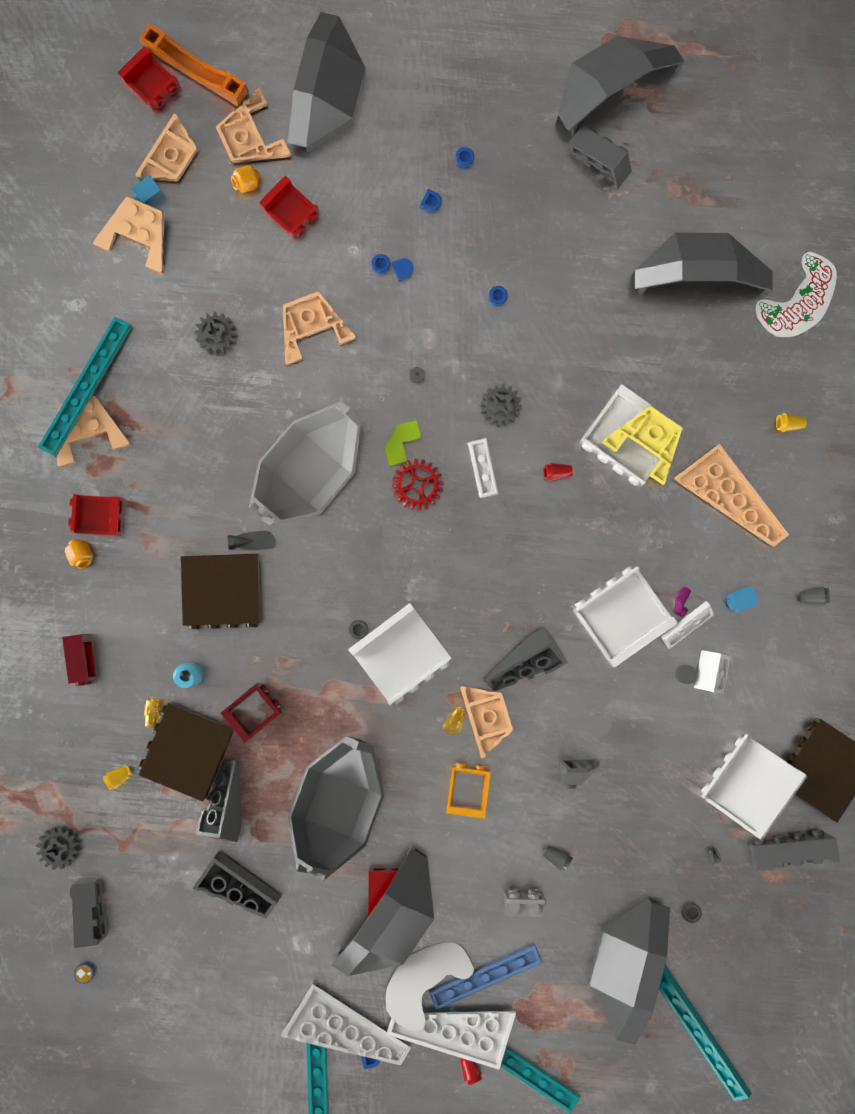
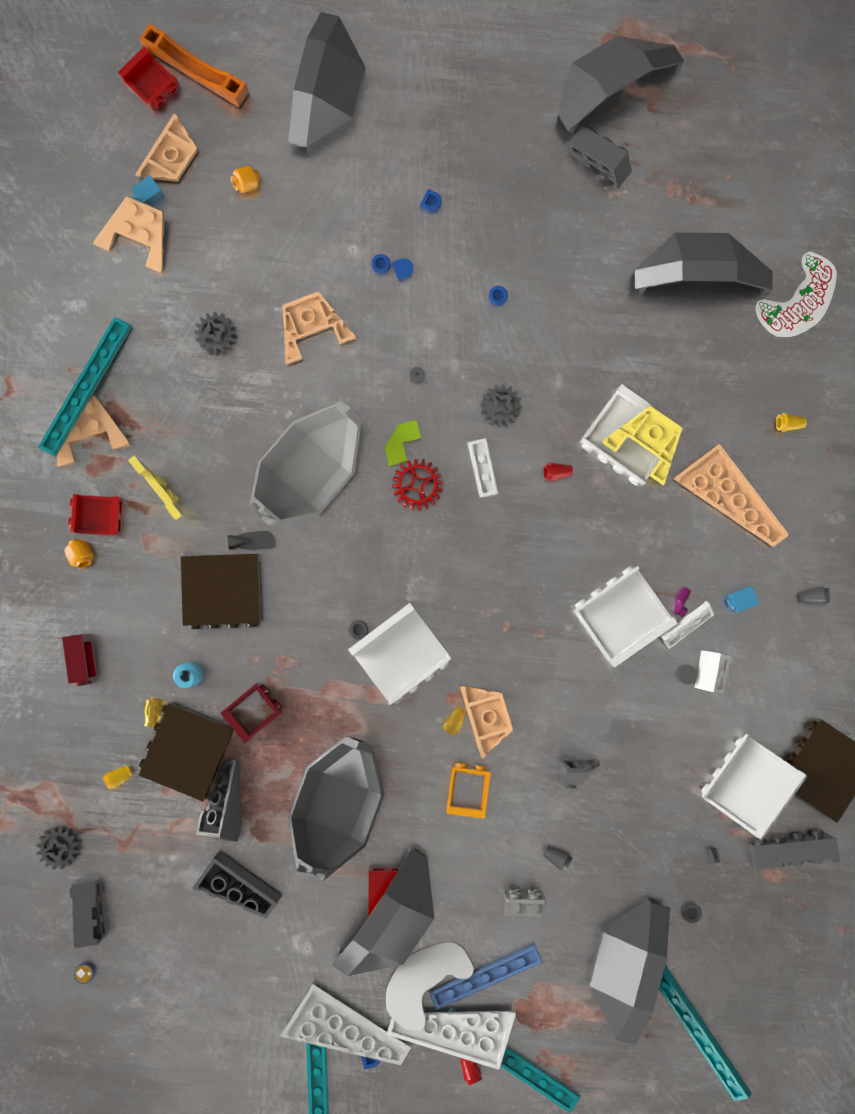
light nougat wing [216,88,291,163] -> none
red panel [259,176,320,239] -> none
blue tile [455,147,474,168] -> none
dark grey wedge [484,627,568,691] -> none
none -> light yellow wing [128,455,182,520]

